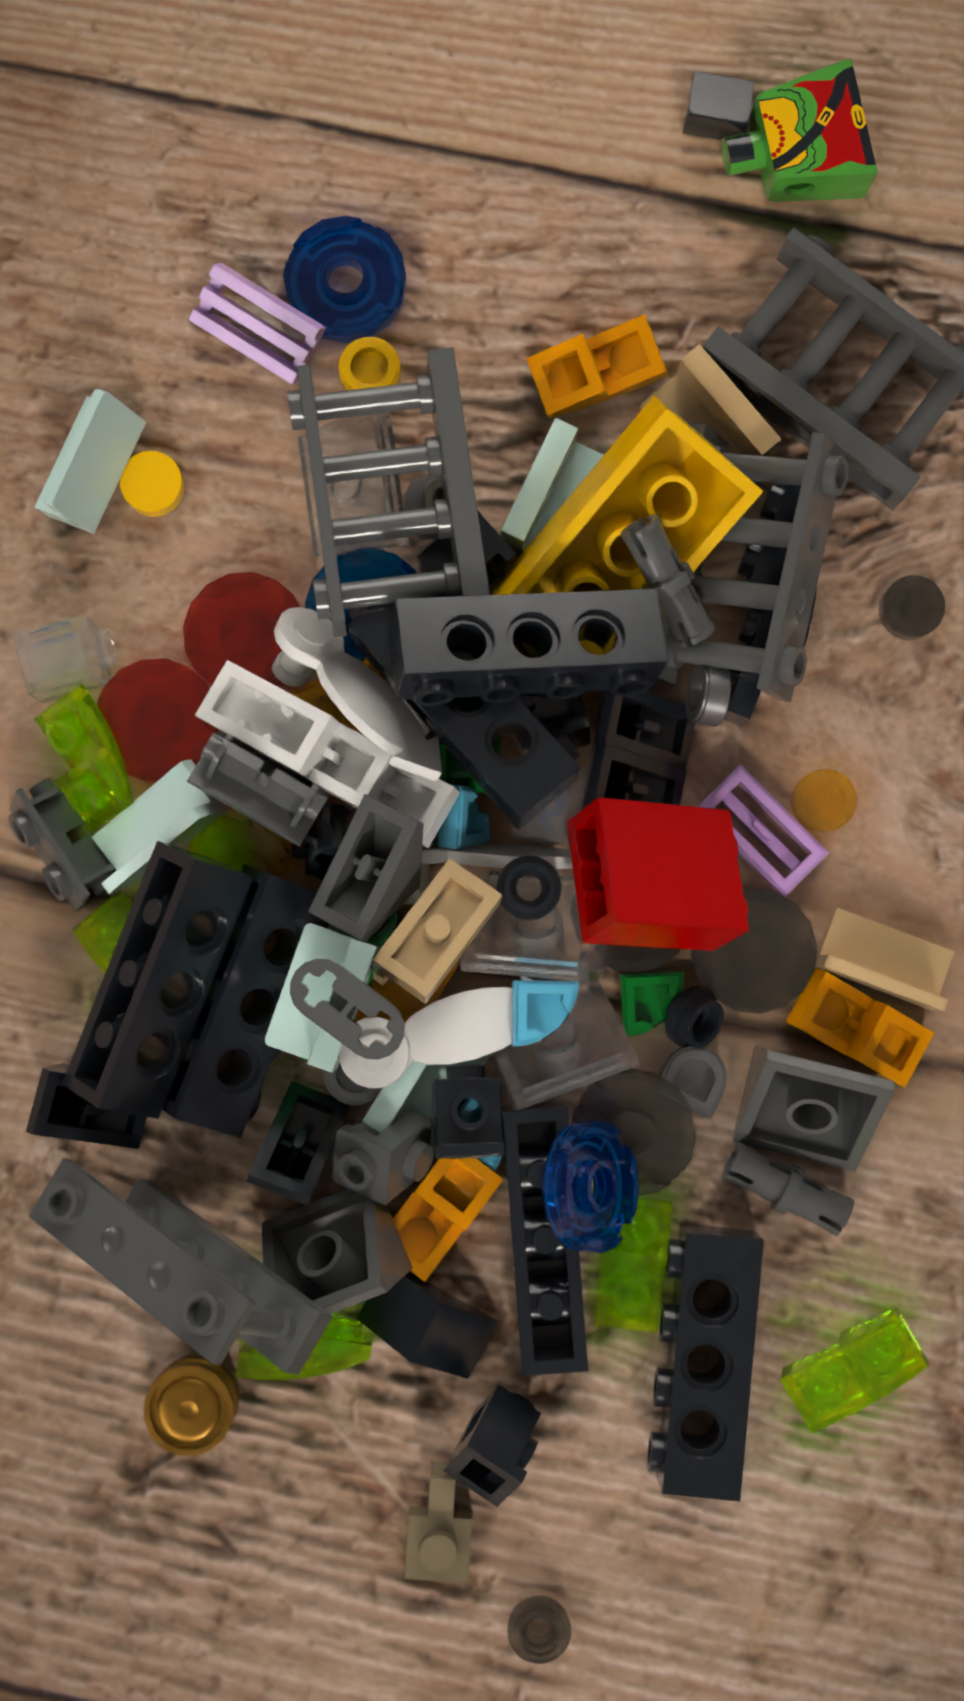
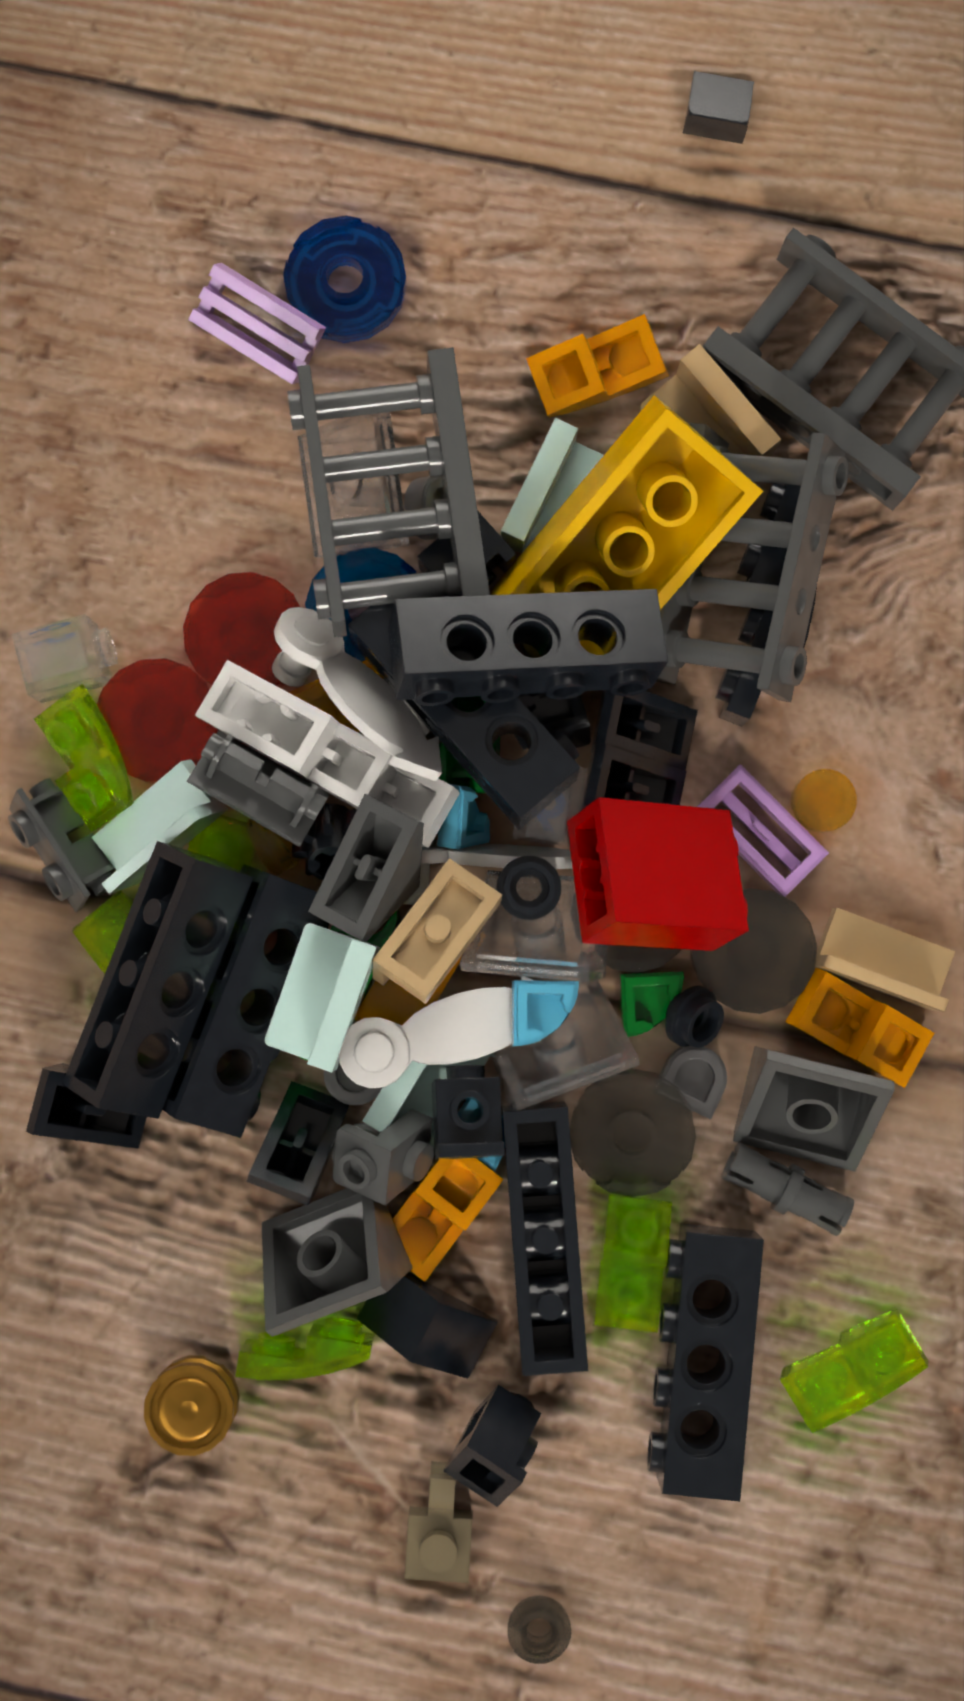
dark grey fence [29,1158,333,1375] -> none
light aqua panel [34,389,146,534] -> none
yellow tile [120,451,185,517] -> none
dark grey beam [290,958,404,1060] -> none
yellow tile [338,337,401,391] -> none
clear blue tile [542,1120,639,1254] -> none
dark grey pin [620,514,715,648] -> none
flat silver tile [685,665,731,727] -> none
torso [721,59,878,202] -> none
clear smoke tile [879,575,945,640] -> none

